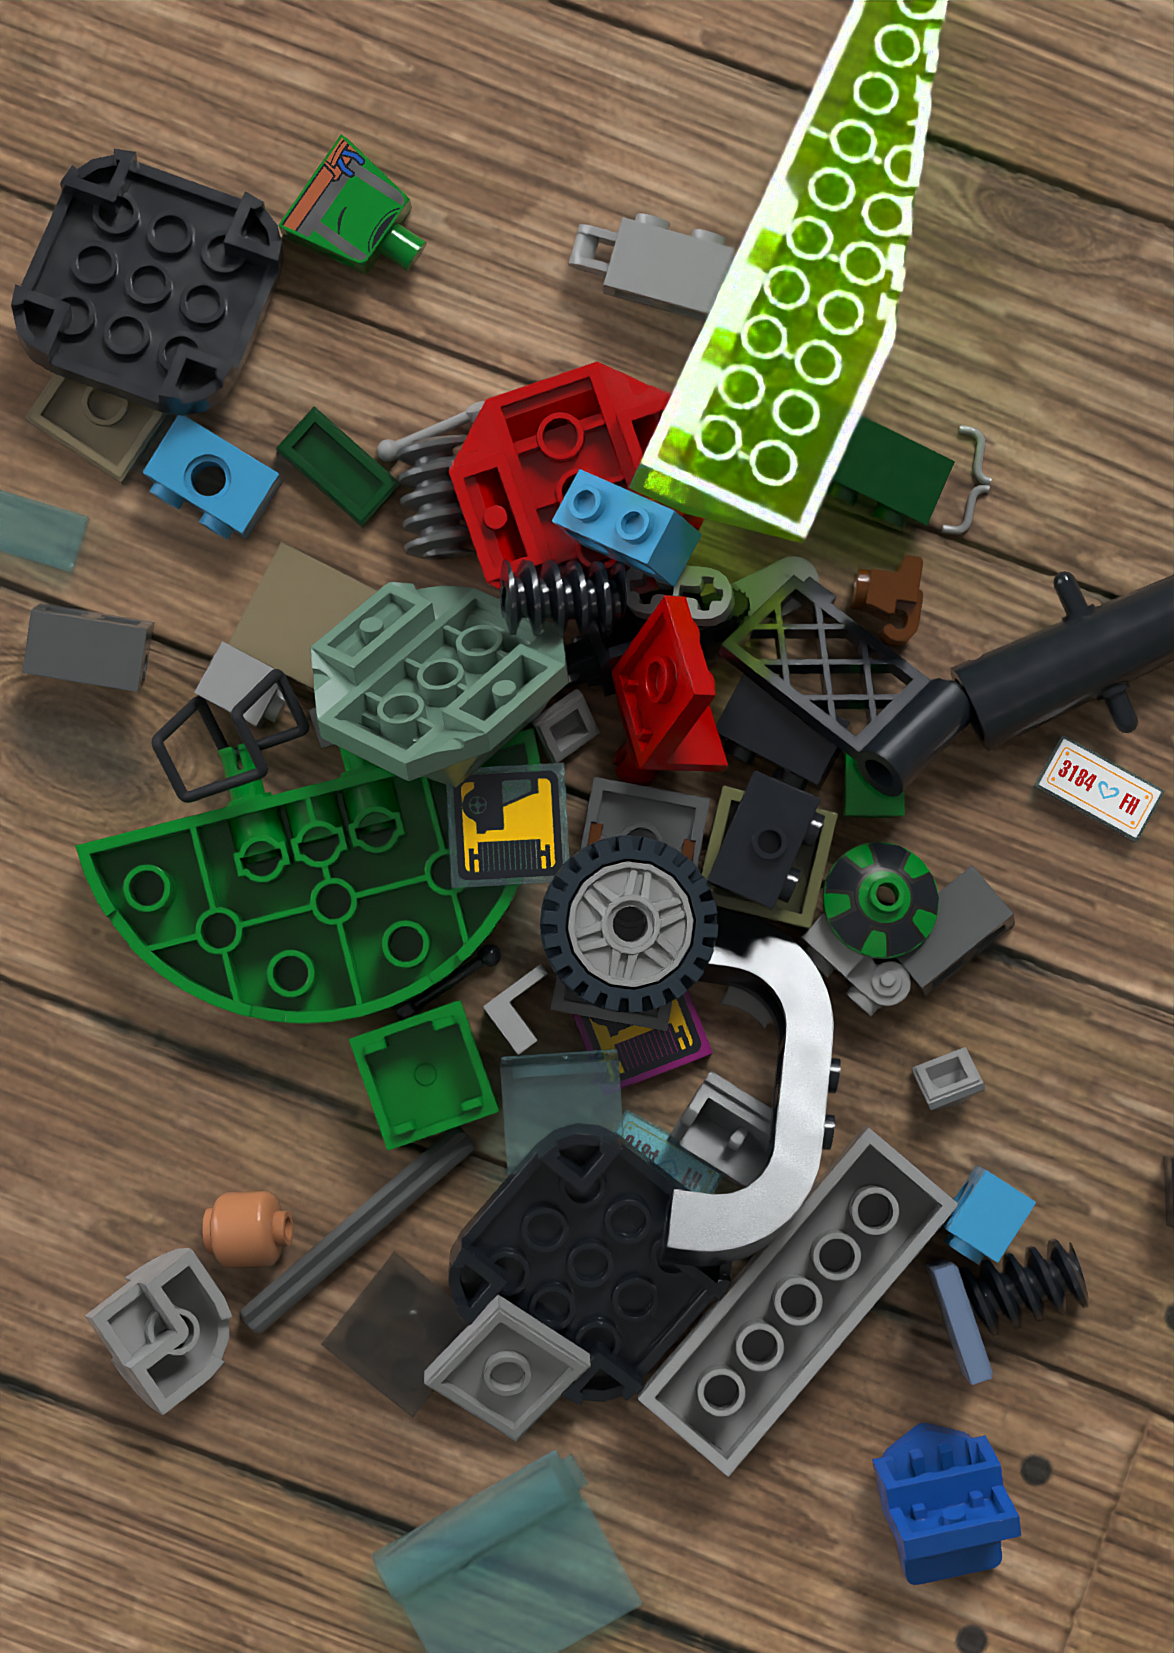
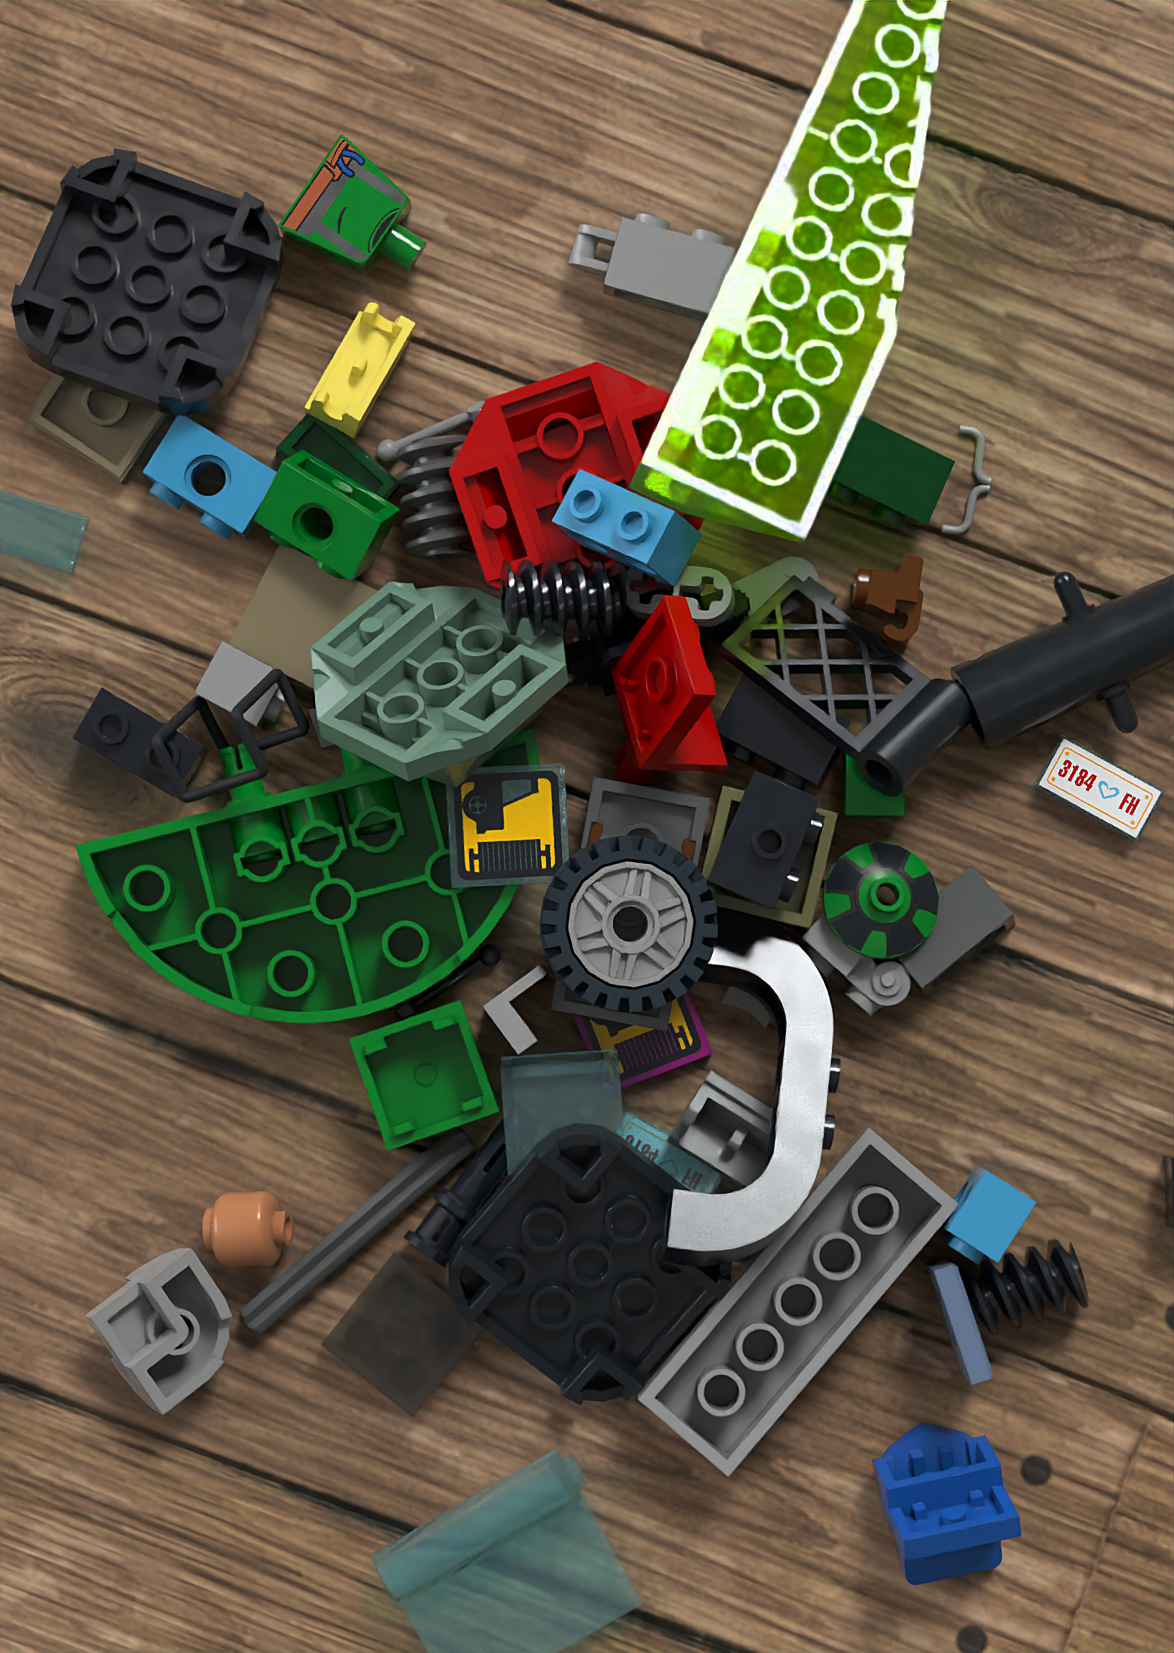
dark grey hinge [22,603,155,692] -> none
light grey tile [424,1295,591,1442] -> none
light grey slope [531,689,600,766] -> none
light grey slope [912,1047,985,1110] -> none
none -> black brick [72,687,209,800]
none -> green brick [253,450,401,581]
none -> light yellow hinge [303,303,415,439]
none -> black pin [403,1101,543,1268]

